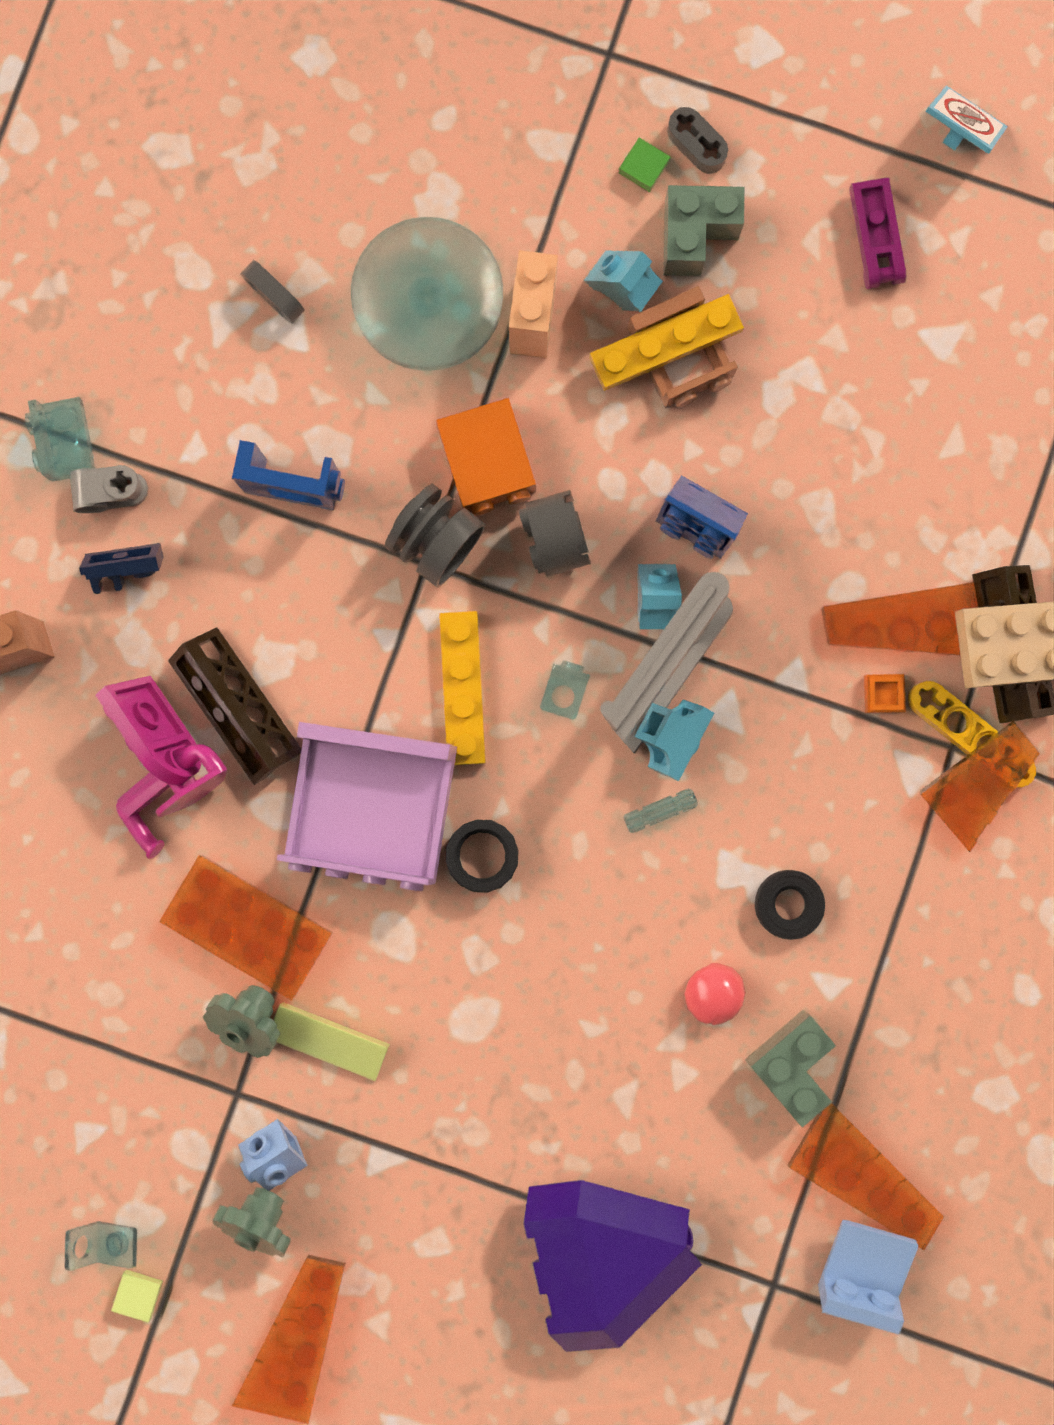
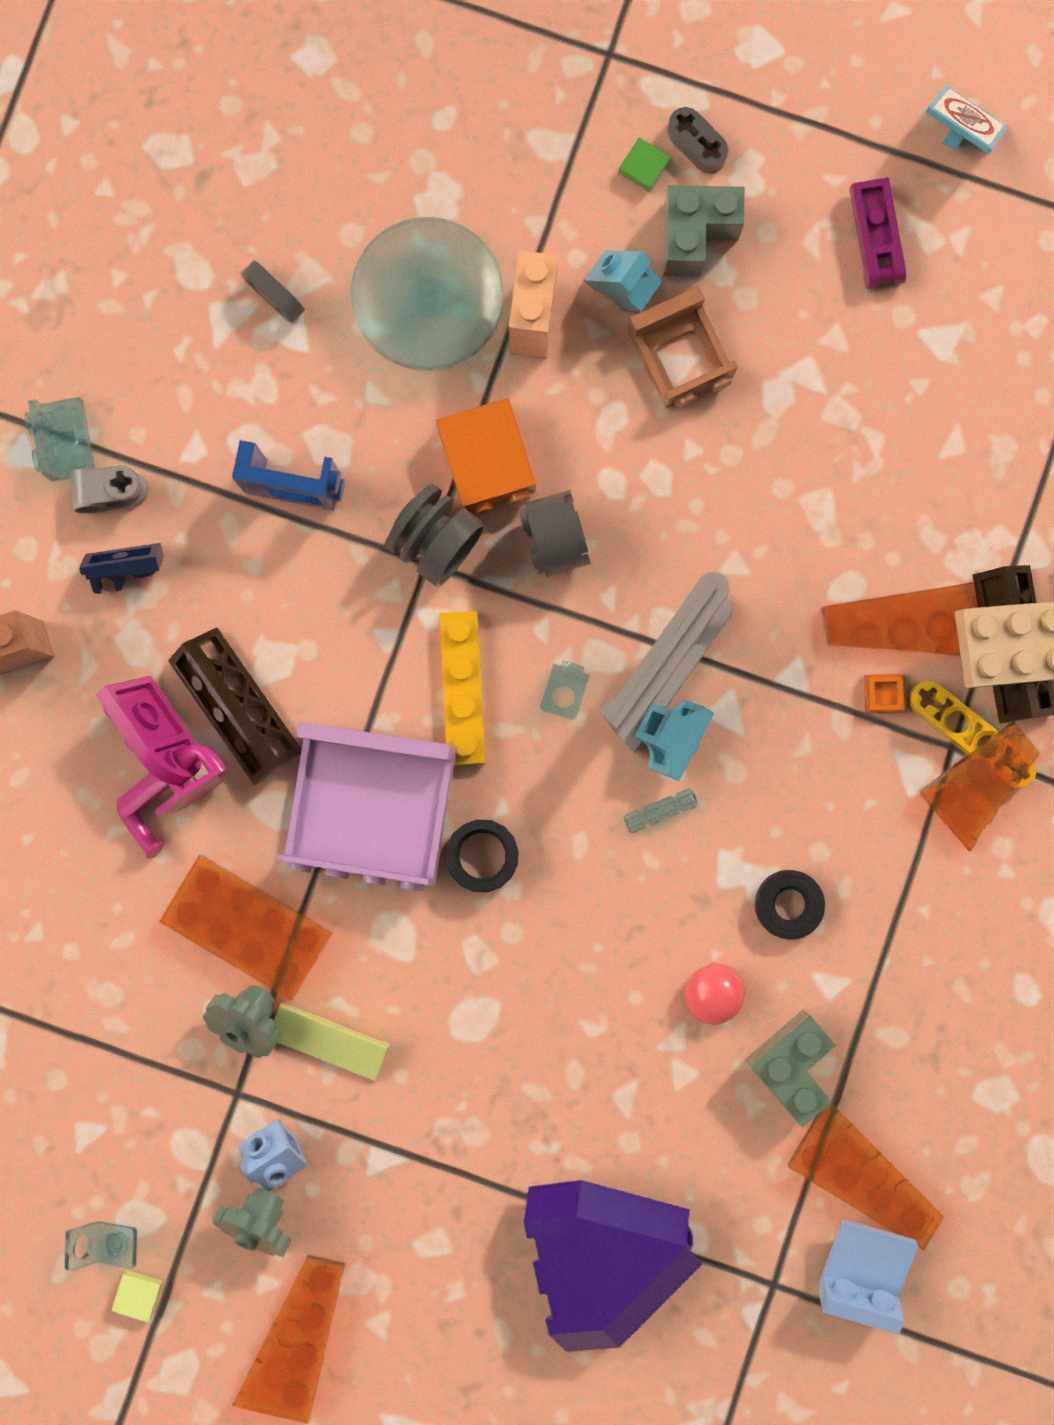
yellow plate [589,294,744,391] -> none
medium azure brick [637,564,682,630] -> none
blue slope [655,475,748,559] -> none

